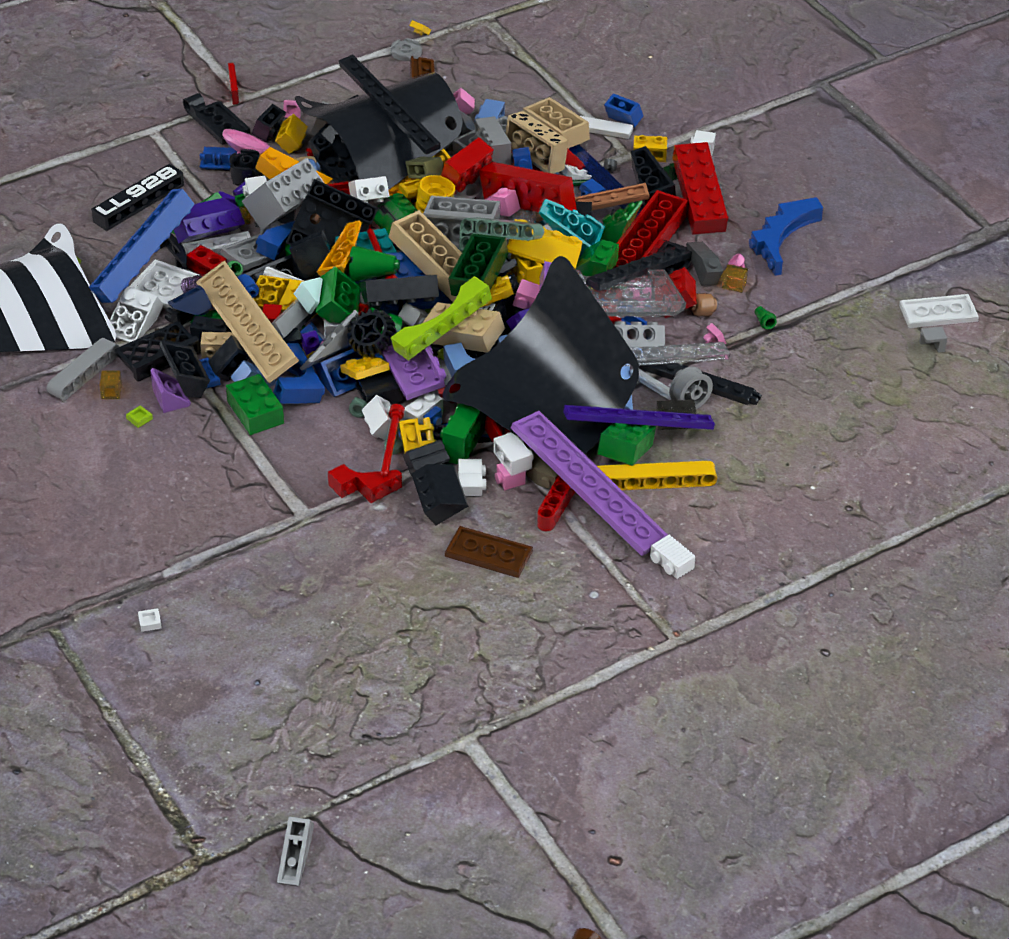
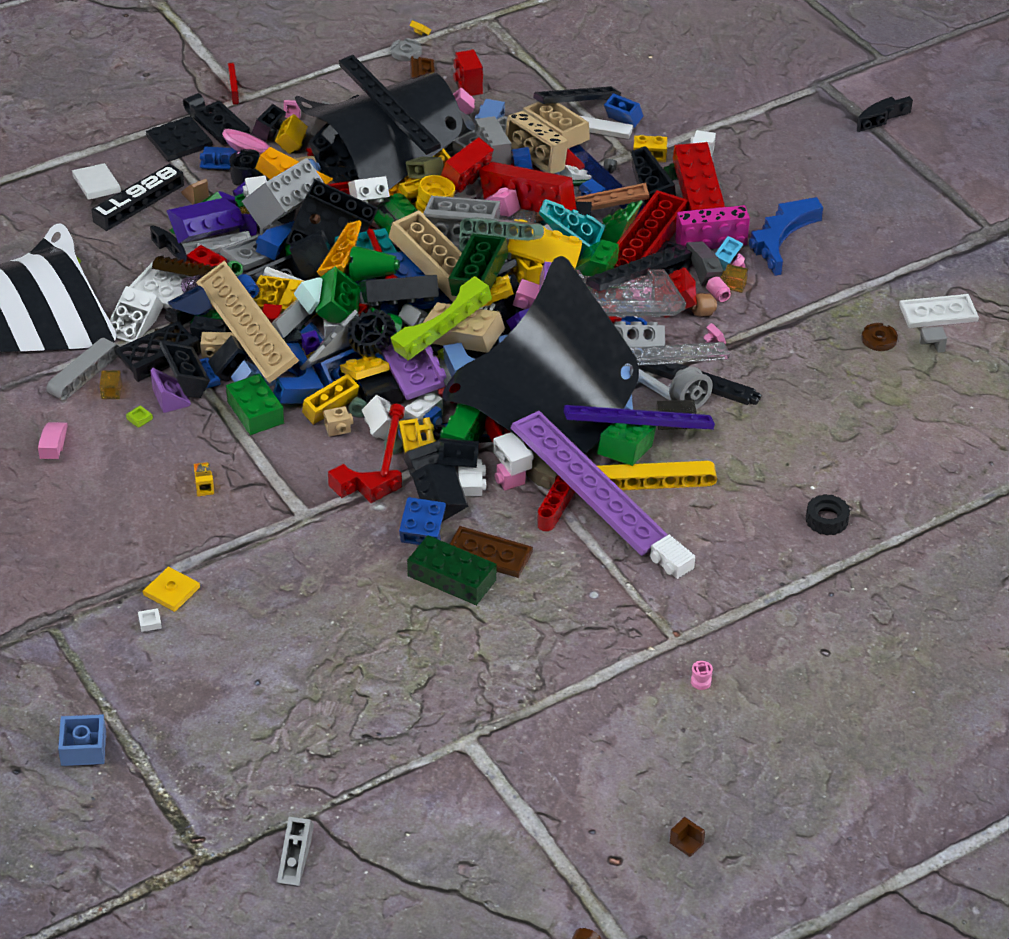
blue brick [89,188,195,303] -> none
green cone [754,306,777,329] -> none
none -> bright pink slope [38,422,67,459]
none -> medium blue brick [58,714,106,766]
none -> white tile [72,163,121,199]
none -> yellow plate [143,566,200,612]
none -> black plate [146,116,213,162]
none -> dark brown gear [152,255,217,278]
none -> medium nougat slope [181,178,209,204]
none -> yellow leg [194,462,214,497]
none -> dark purple slope [239,214,258,236]
none -> yellow brick [302,373,359,425]
none -> tan brick [324,406,353,437]
none -> blue bracket [399,497,446,545]
none -> dark green brick [407,535,497,606]
none -> black hinge [438,438,479,468]
none -> red brick [453,49,483,96]
none -> black tile [533,86,621,104]
none -> reddish brown panel [670,817,705,857]
none -> dark pink brick [675,205,750,249]
none -> bright pink wheel [691,661,713,690]
none -> bright pink brick [706,277,731,302]
none -> medium azure hinge [715,236,743,272]
none -> black tyre [806,494,850,535]
none -> black slope [856,96,913,132]
none -> reddish brown tile [861,323,898,351]

